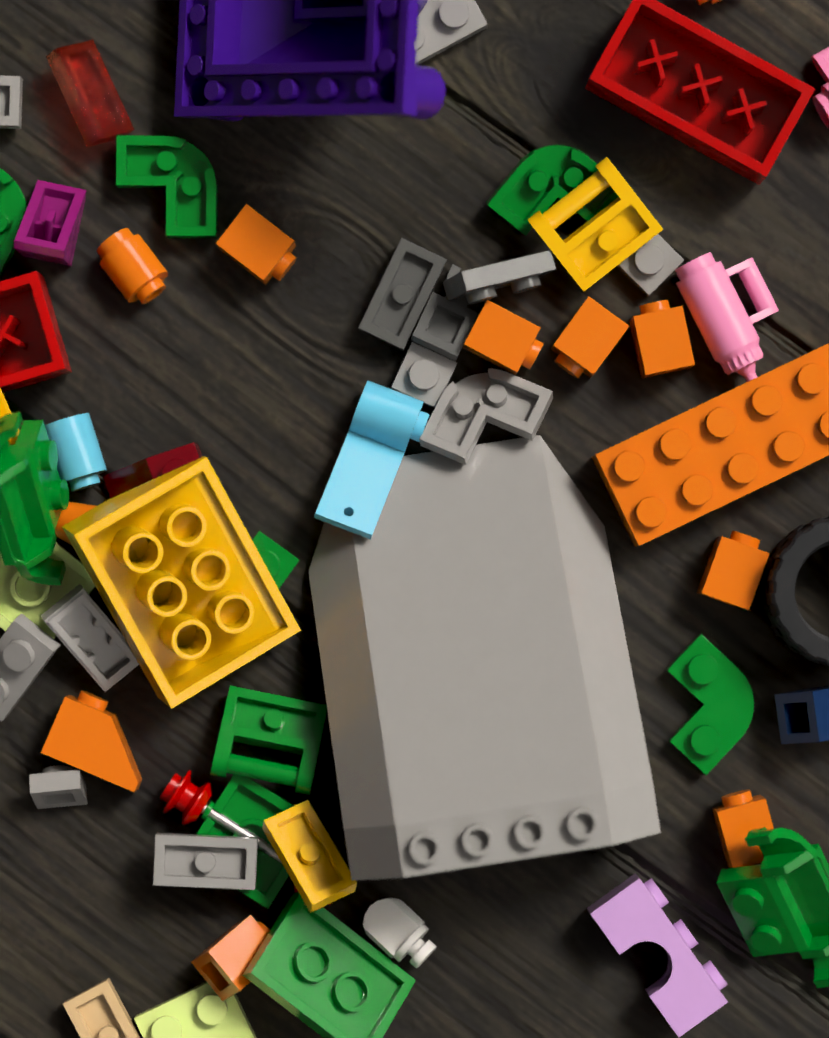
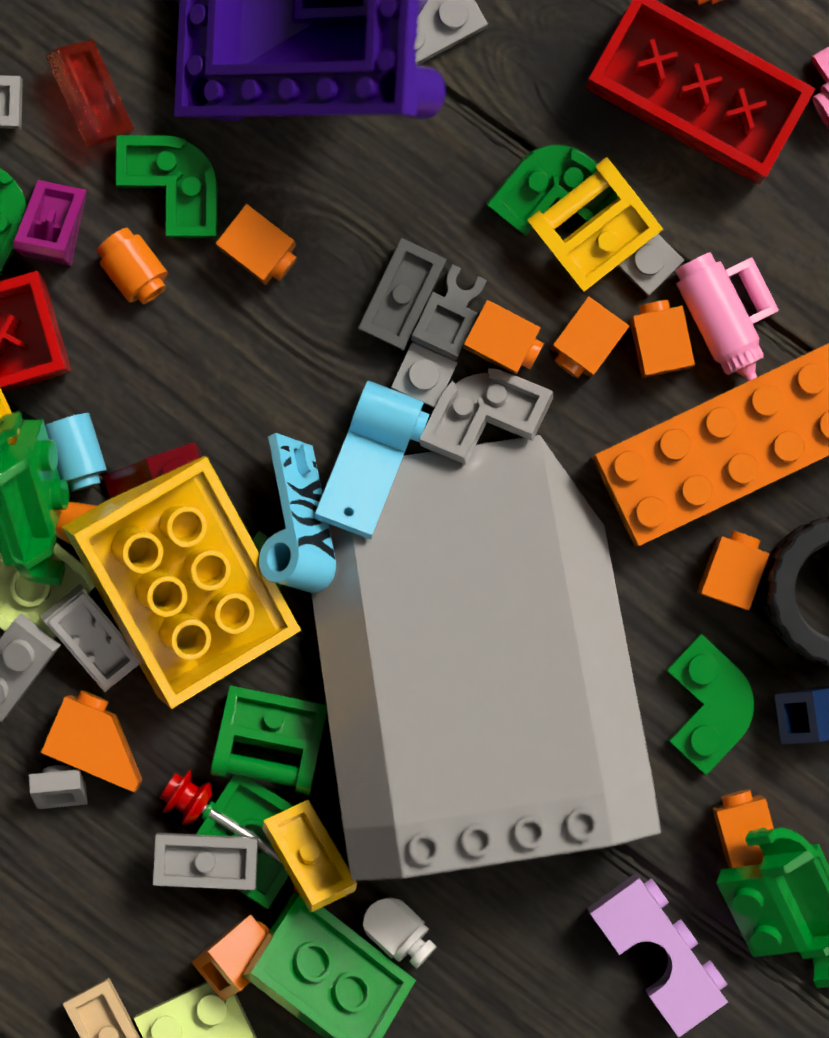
plate [443,250,556,305] -> none
none -> medium azure door [259,433,336,593]

